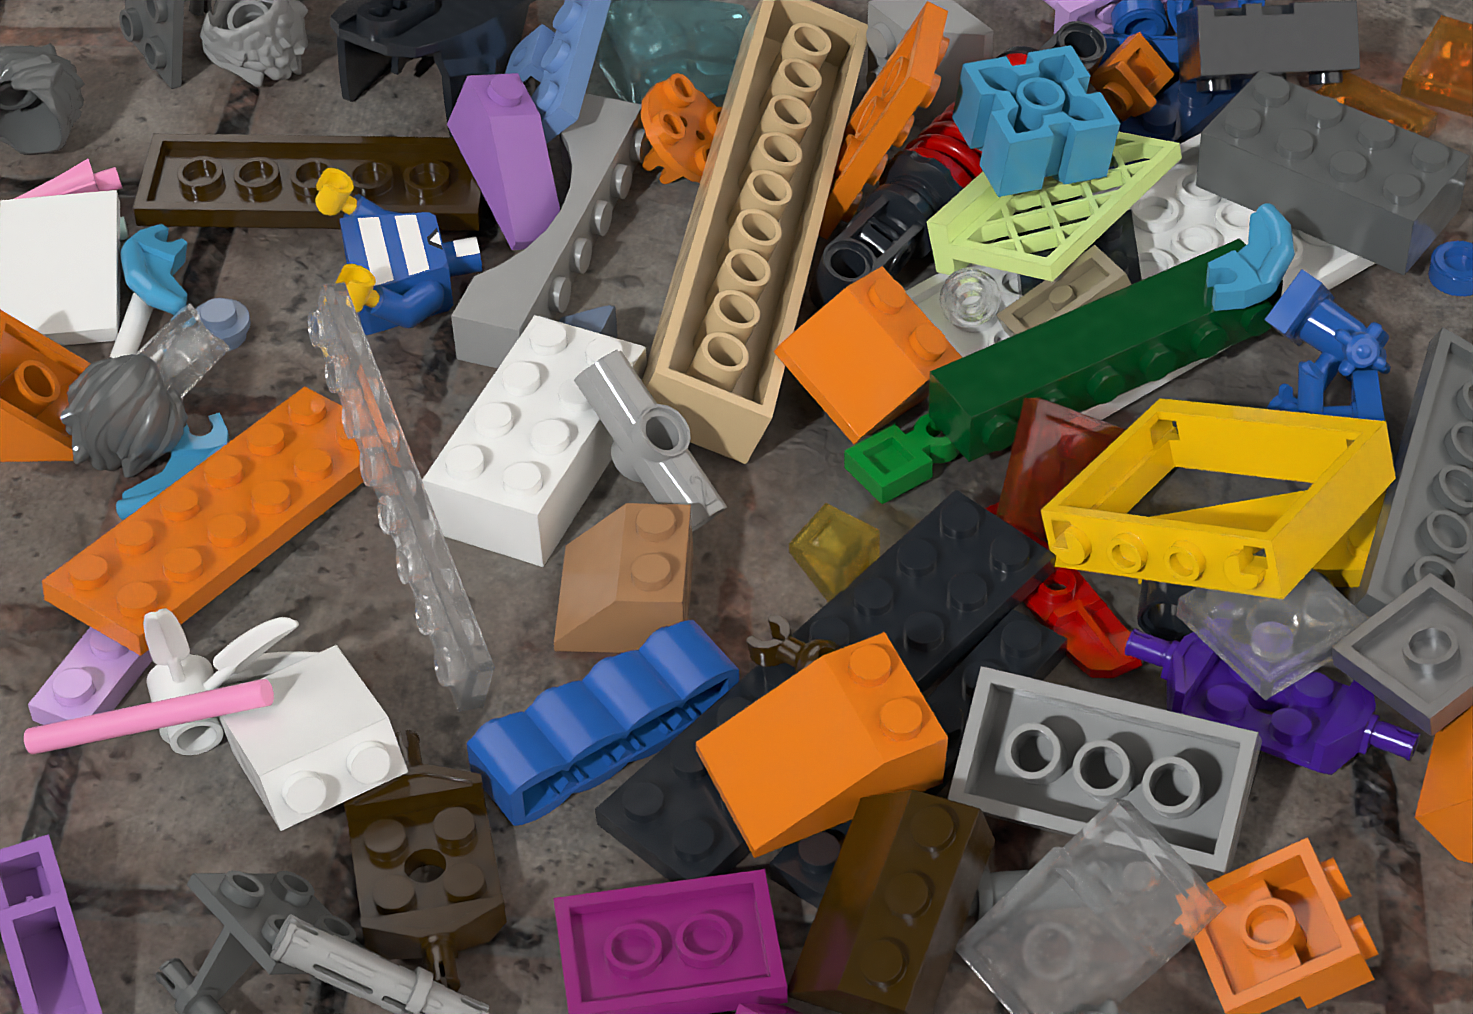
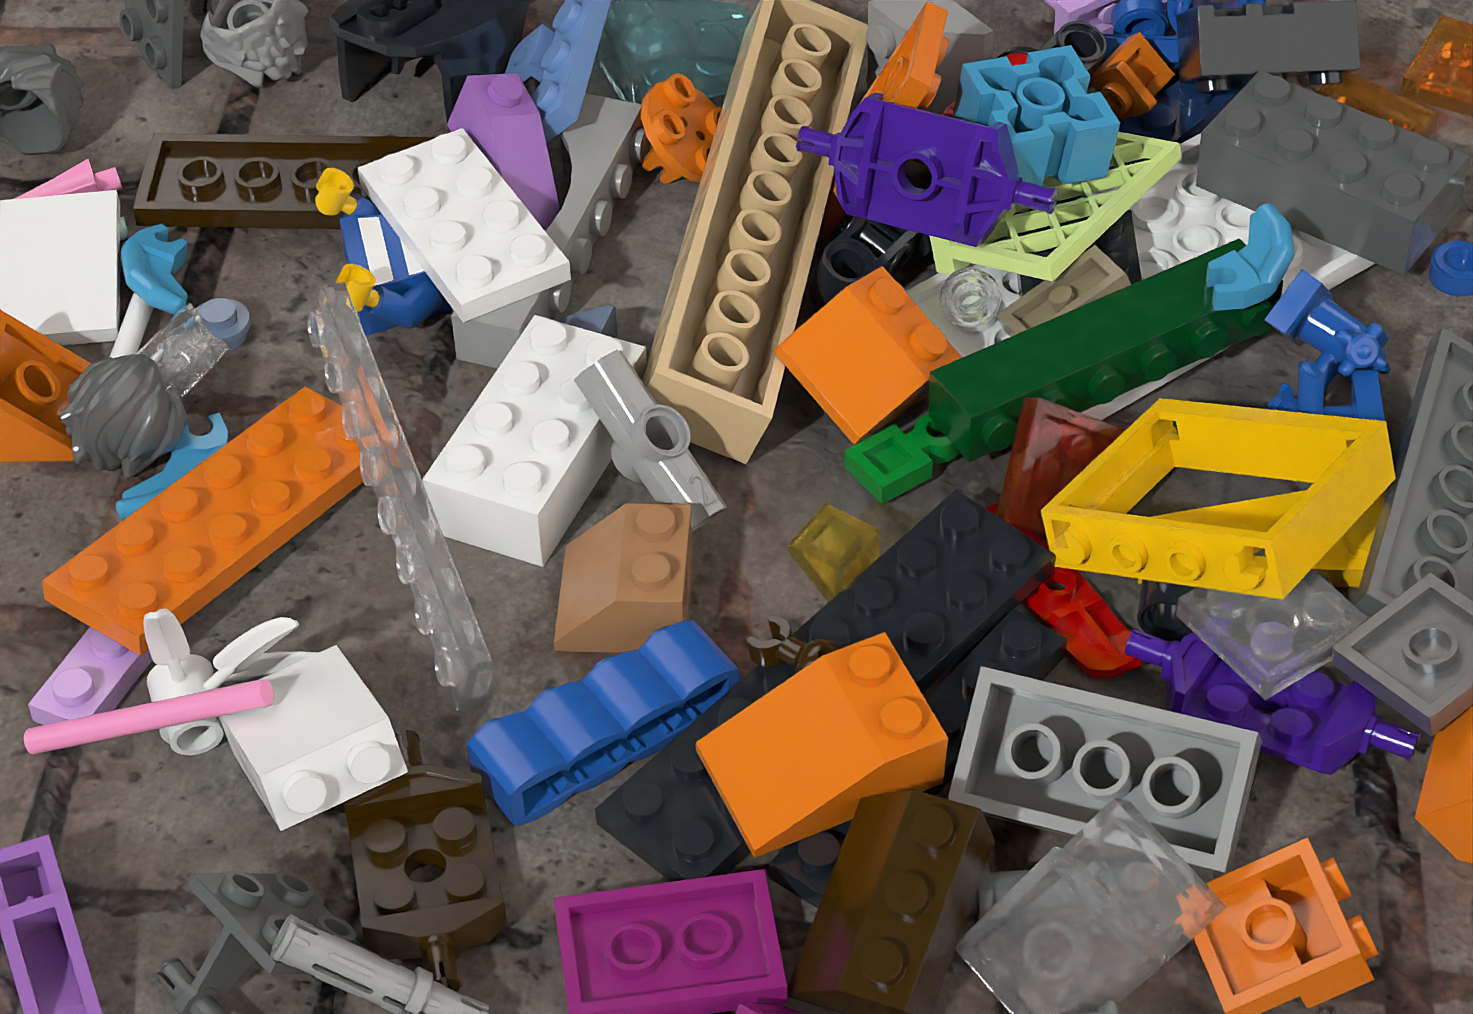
none -> white plate [358,128,571,323]
none -> dark purple plate [796,92,1058,247]

